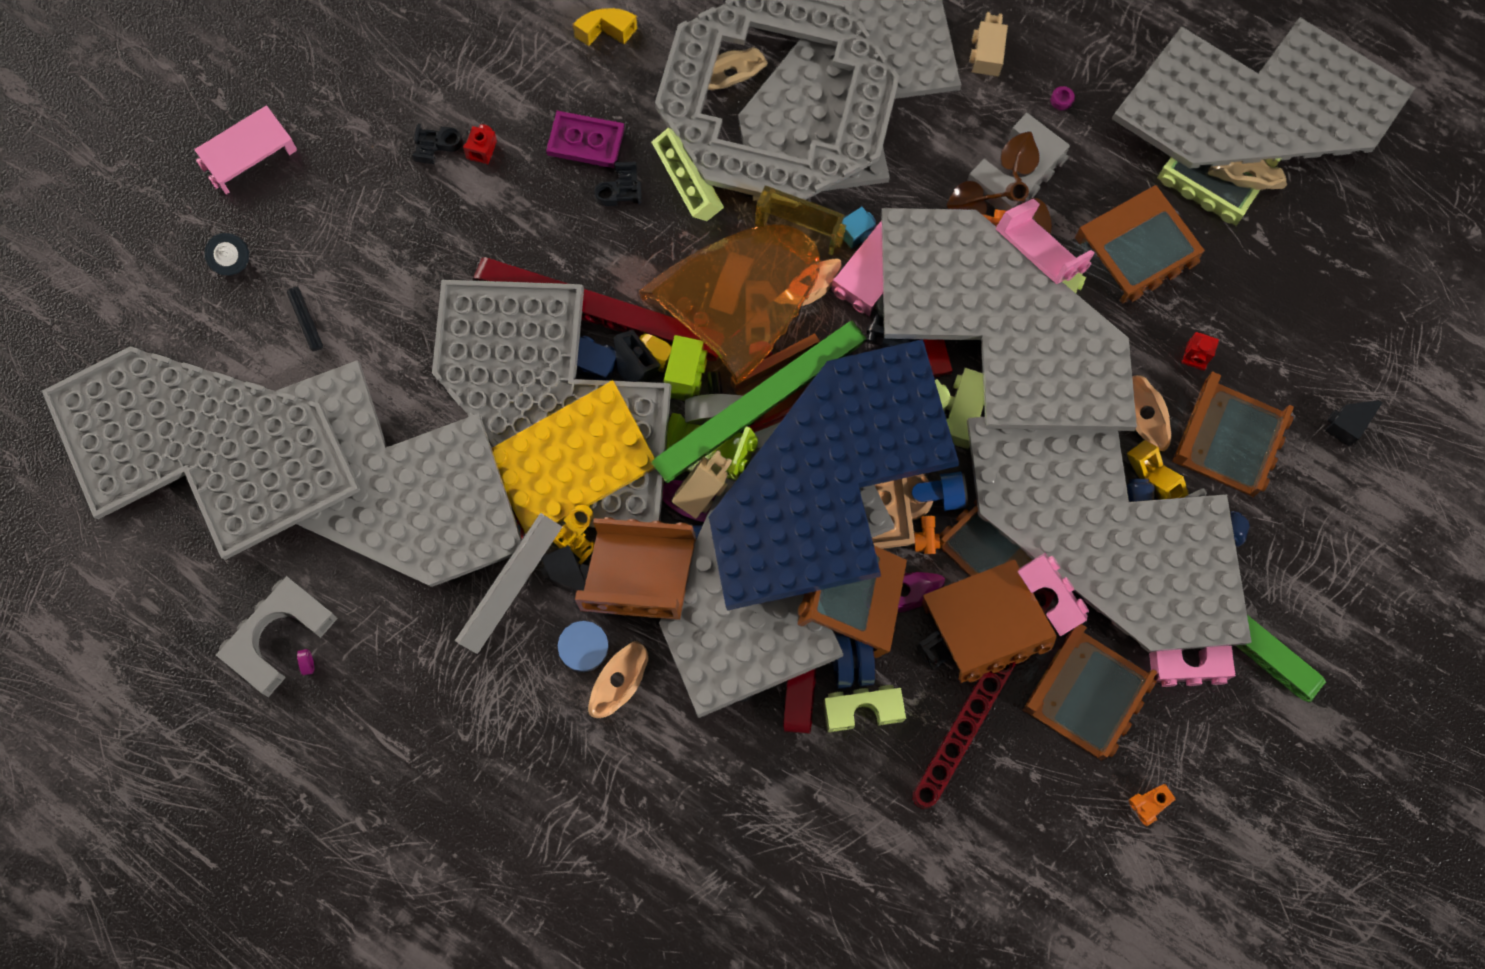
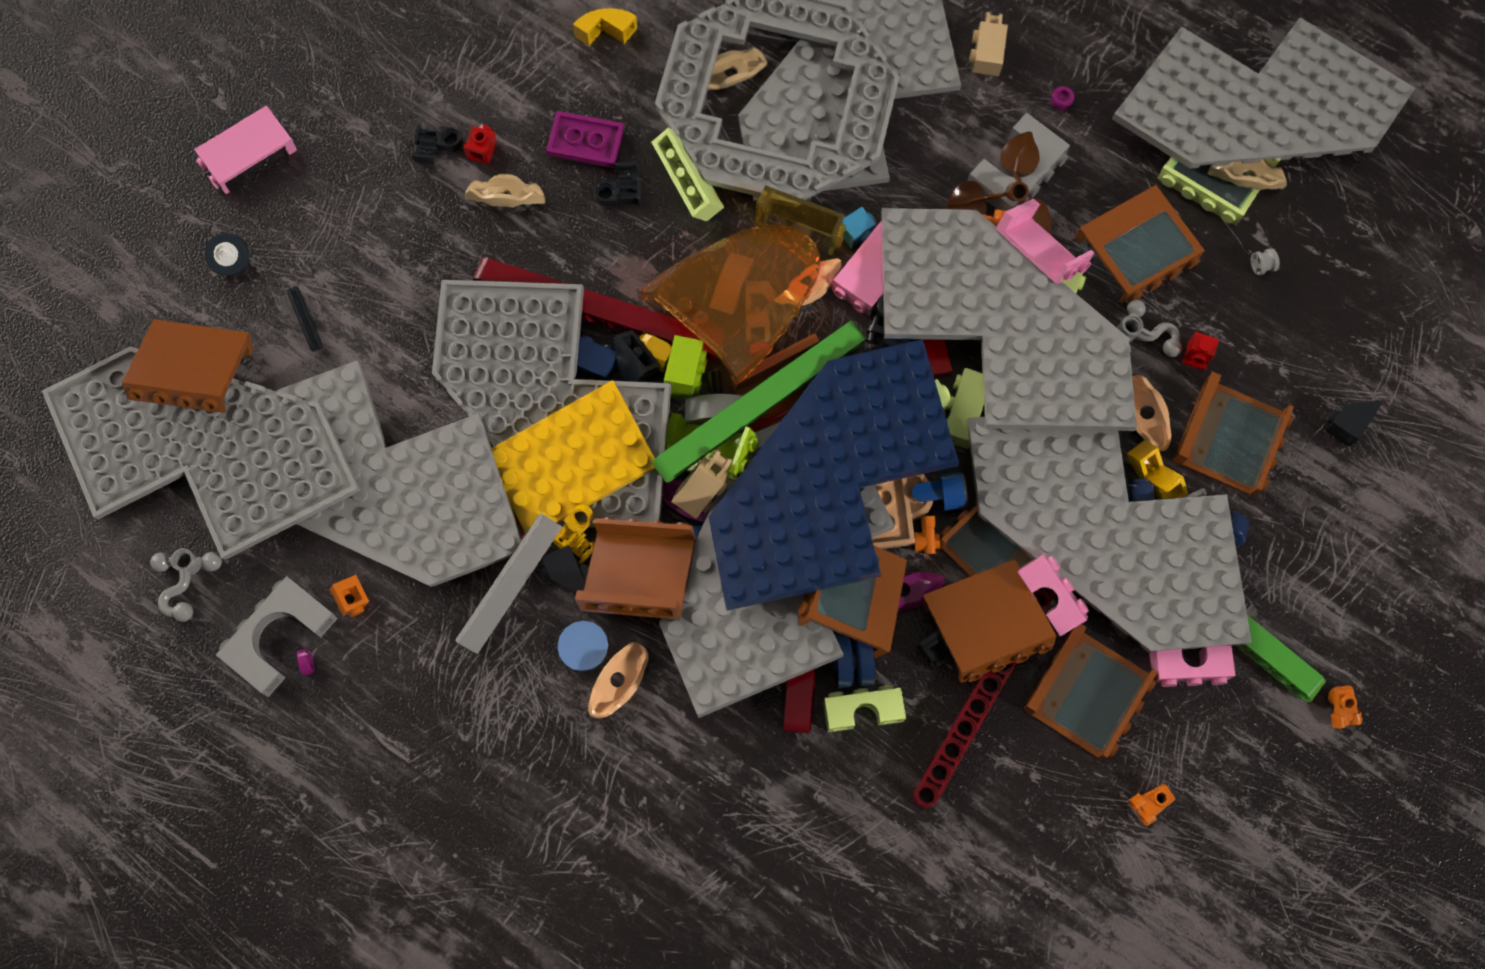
none -> dark orange panel [122,319,253,413]
none -> light grey piece [150,548,222,622]
none -> orange brick [329,575,369,618]
none -> tan piece [465,174,545,207]
none -> light grey piece [1116,299,1182,357]
none -> light grey wheel [1251,248,1280,275]
none -> orange plate [1328,685,1362,728]

